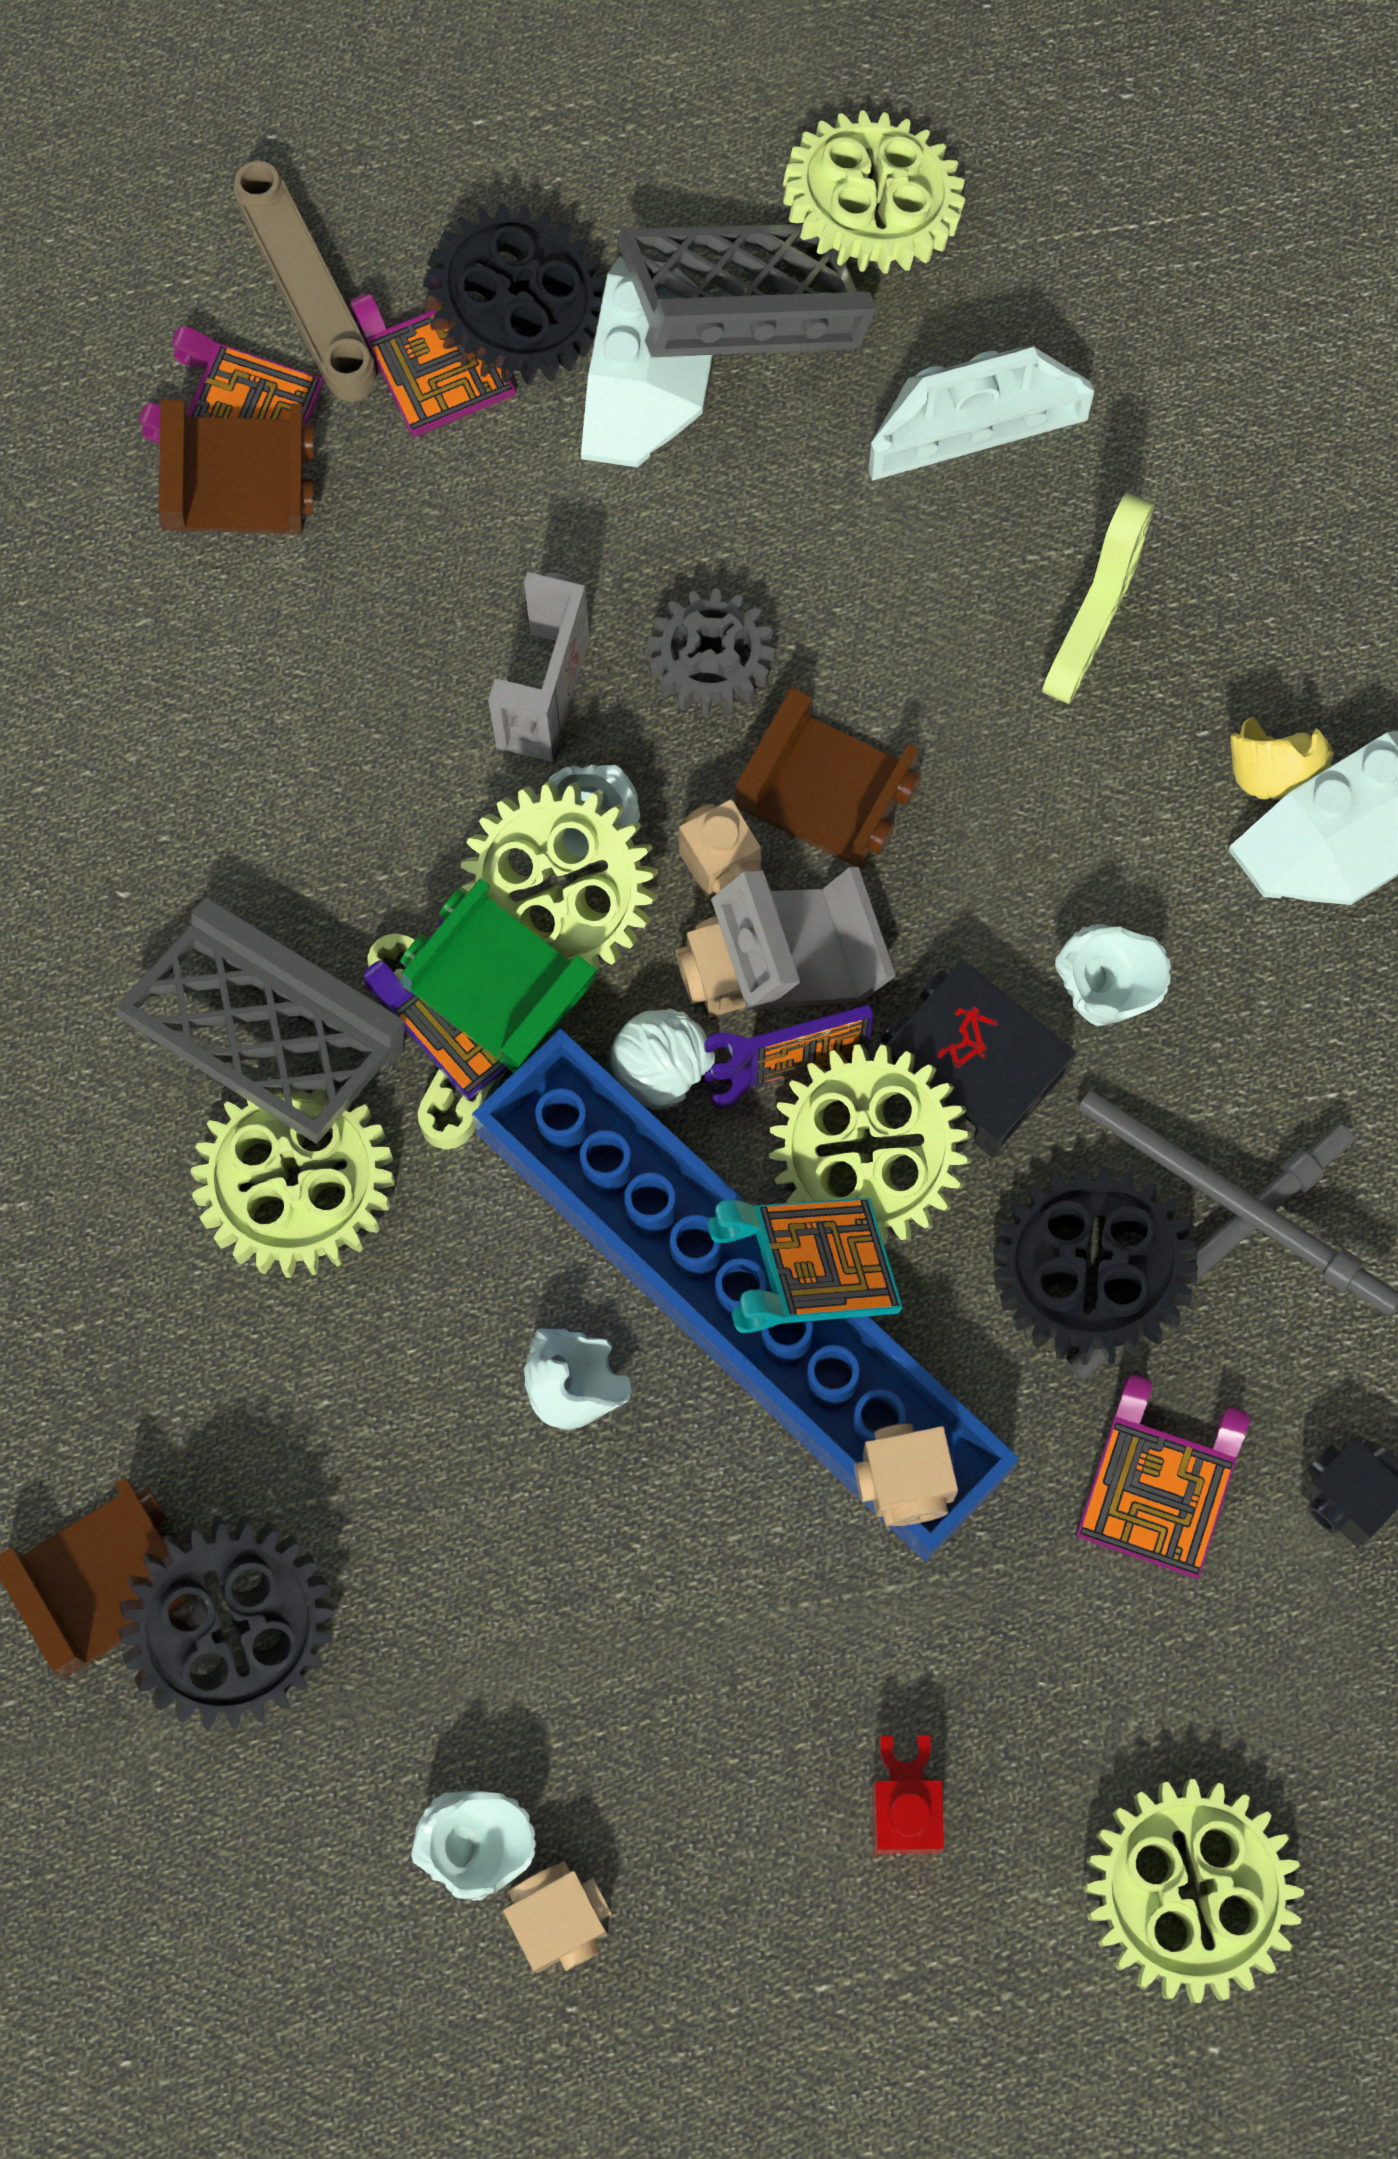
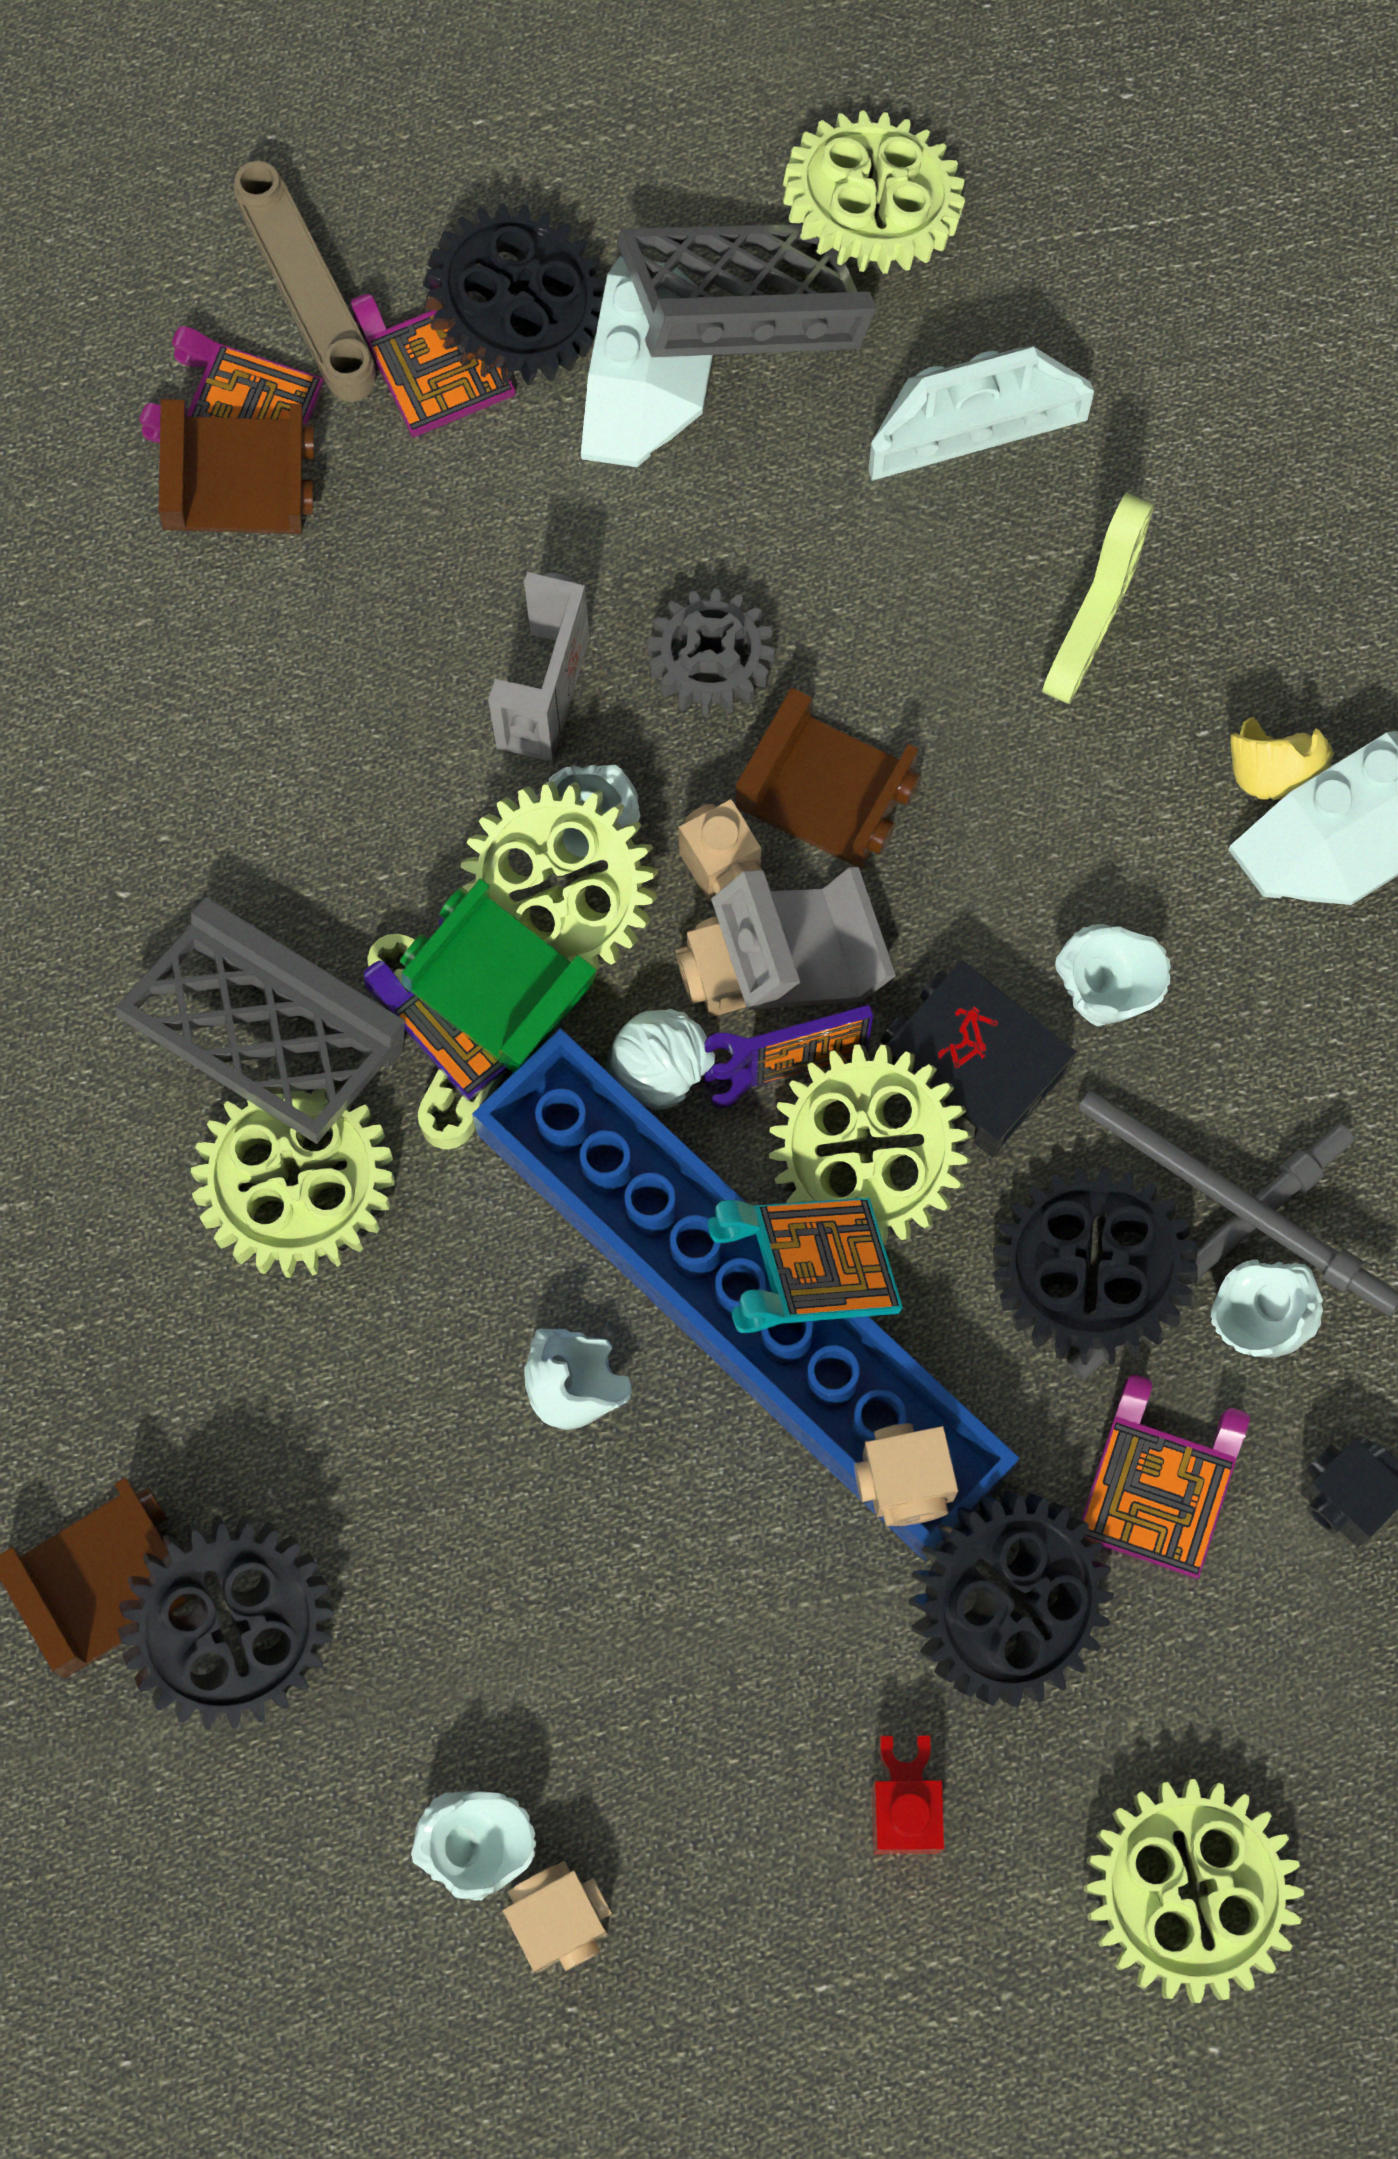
none -> black gear [909,1491,1114,1707]
none -> light aqua hair [1211,1260,1323,1358]

